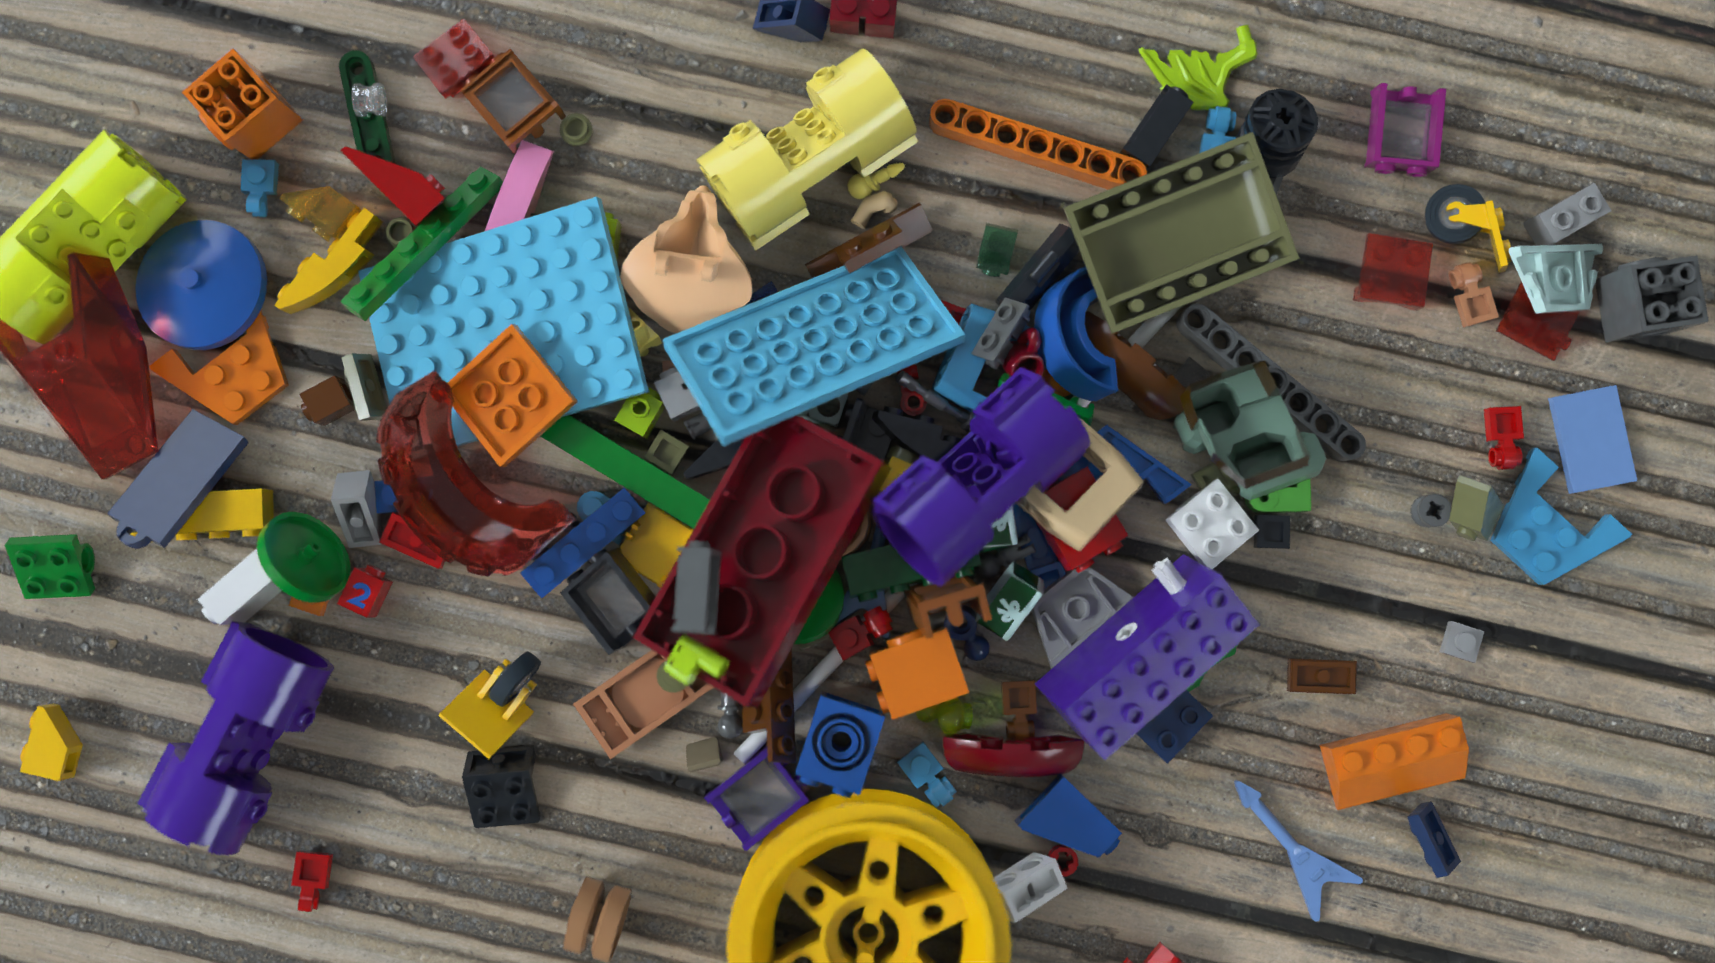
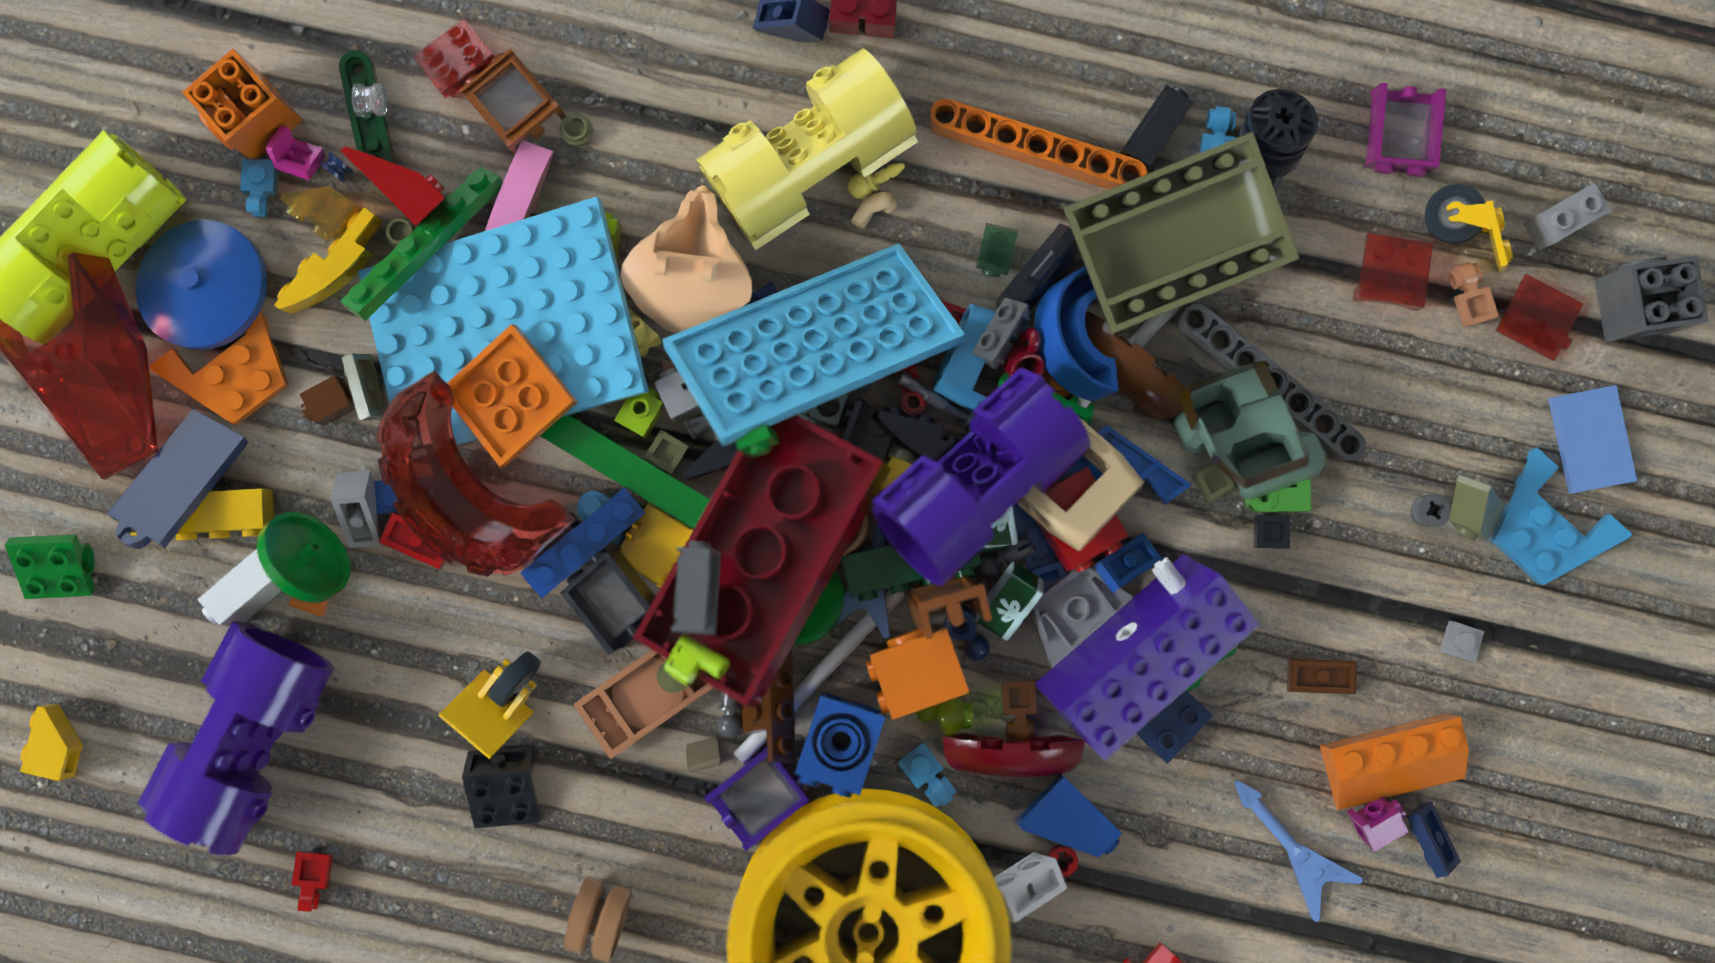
red brick [337,565,393,618] -> none
reddish brown bracket [805,203,932,278] -> none
red plate [828,606,893,661] -> none
lime animal [1139,25,1258,110] -> none
white plate [1165,479,1259,569] -> none
red plate [1484,406,1524,470] -> none
light aqua wing [1509,244,1603,314] -> none
none -> dark pink bracket [266,125,326,180]
none -> dark blue bush [320,152,354,183]
none -> green plate [736,425,779,457]
none -> blue plate [1093,533,1163,593]
none -> magenta brick [1346,797,1408,852]

